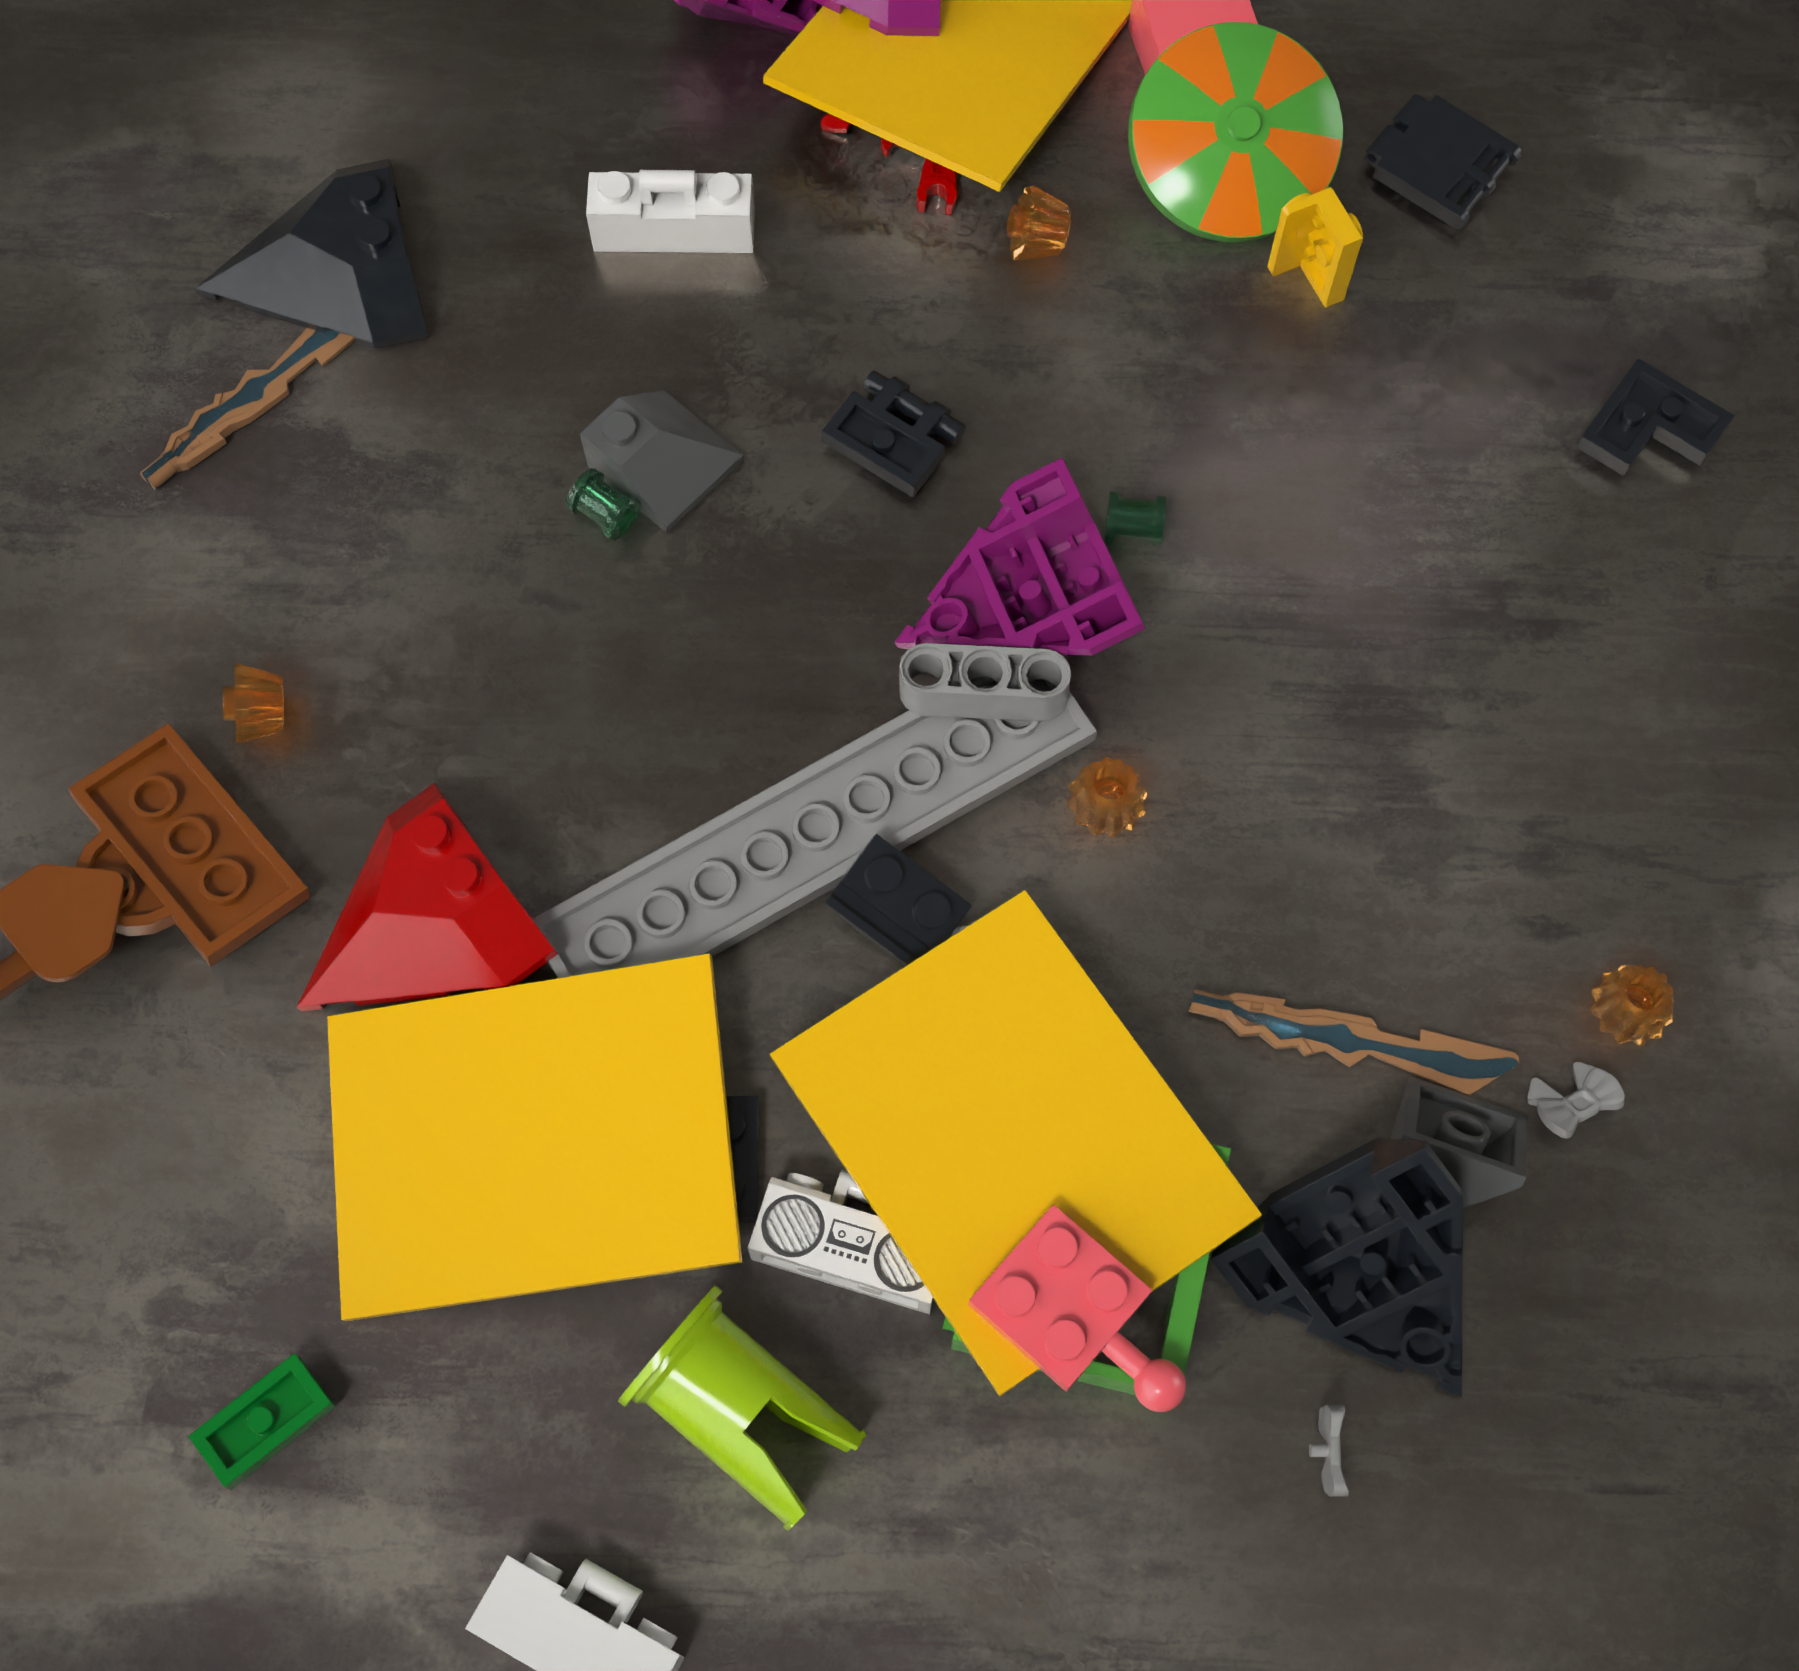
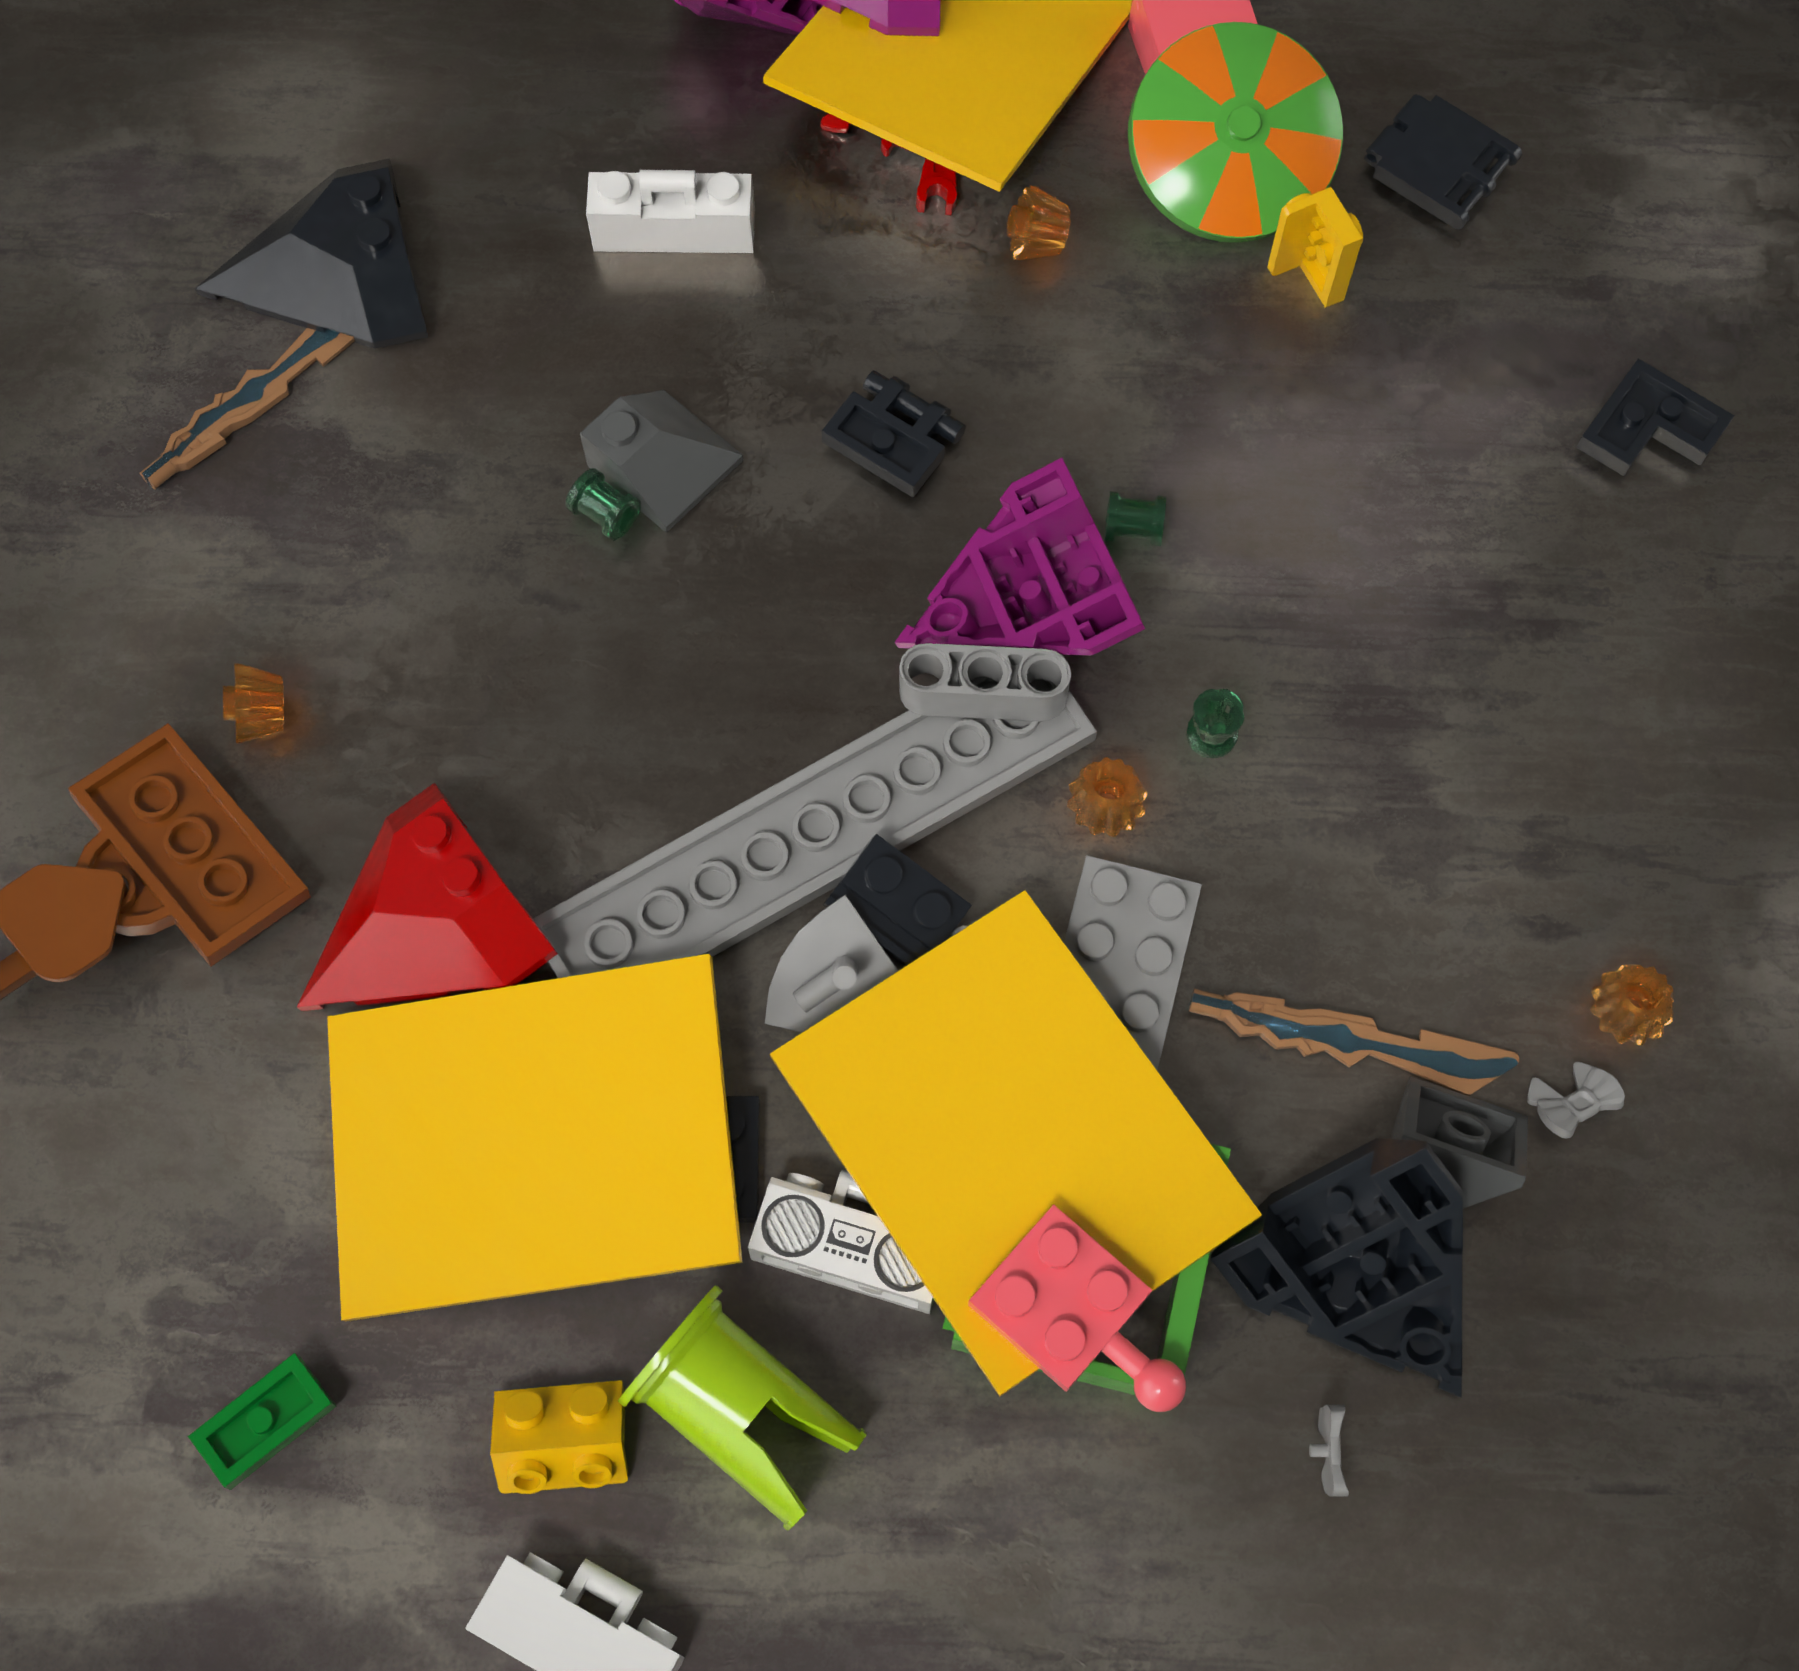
none -> yellow bracket [490,1380,628,1494]
none -> light grey shield [765,895,898,1032]
none -> light grey plate [1064,855,1202,1070]
none -> clear green bush [1186,689,1244,759]

